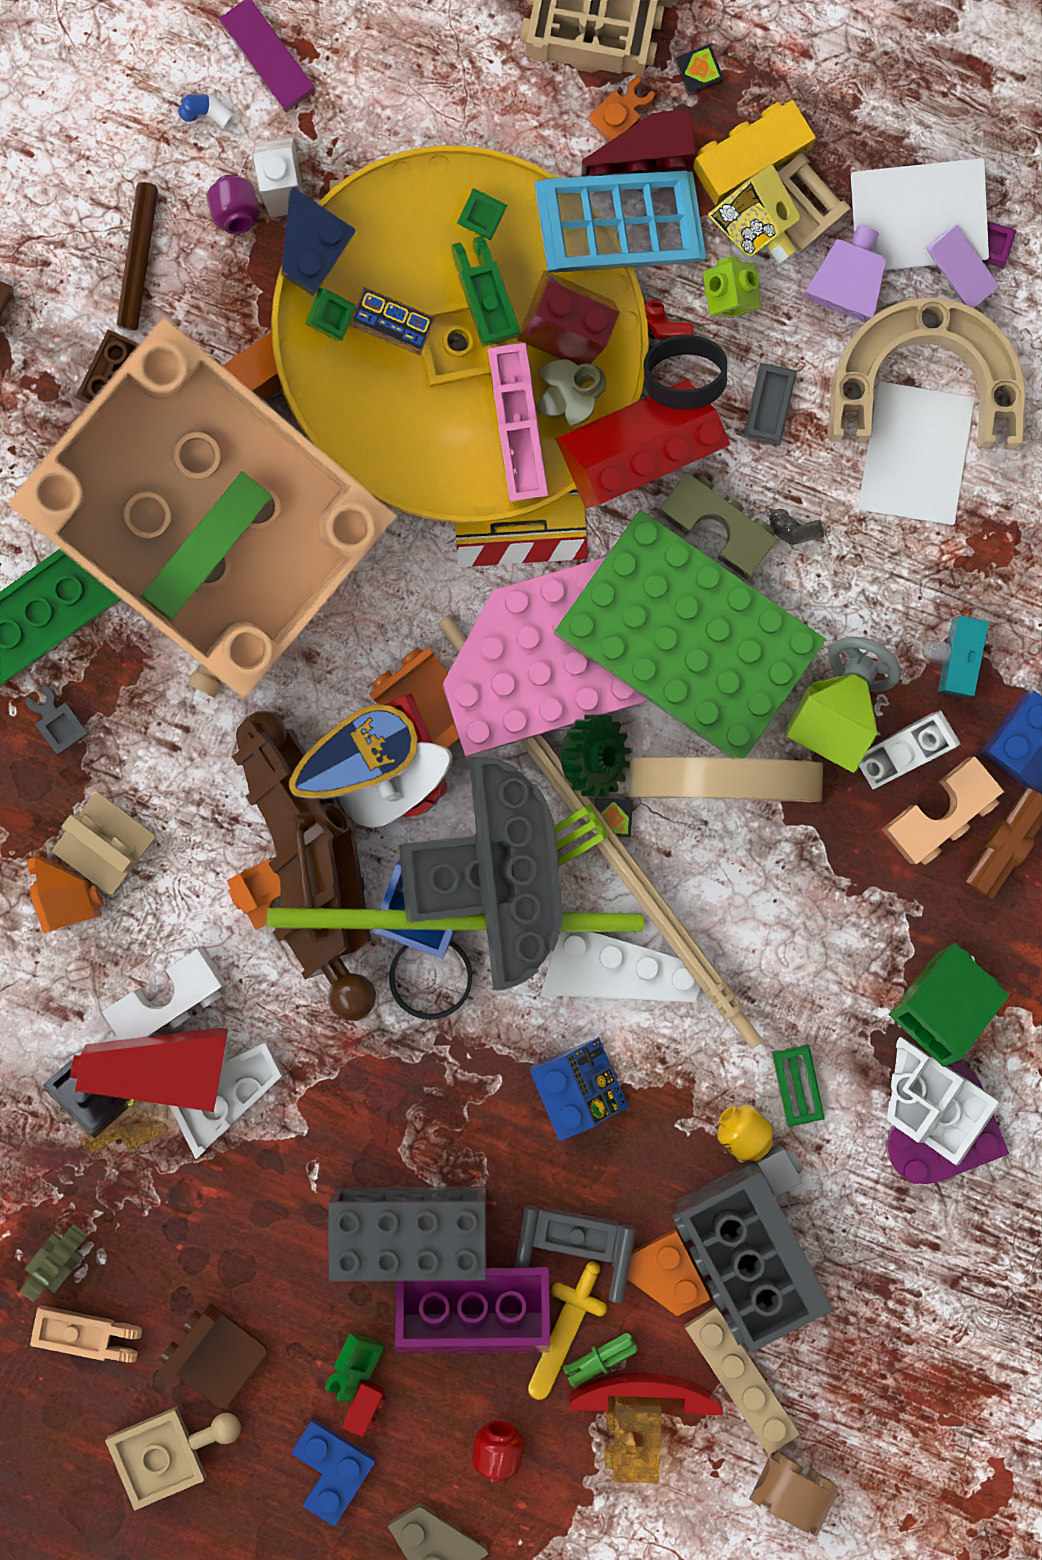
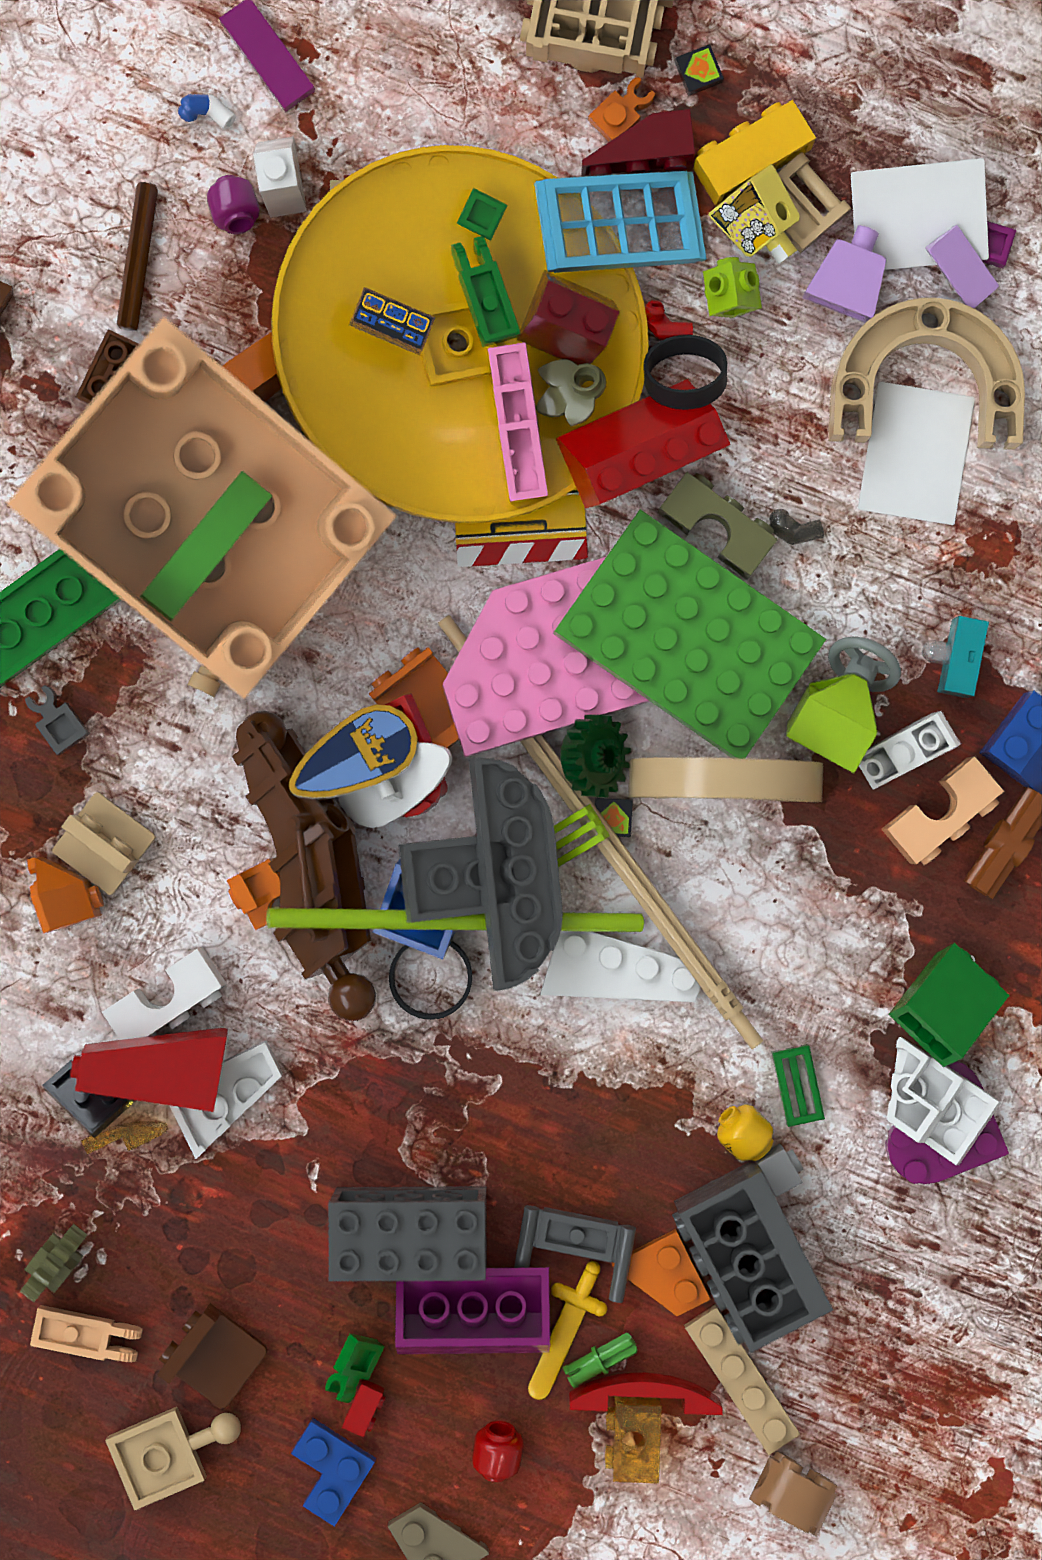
dark blue wing [281,187,356,297] -> none
green tile [305,288,356,341] -> none
blue slope [530,1037,628,1142] -> none
dark grey tile [743,363,797,446] -> none

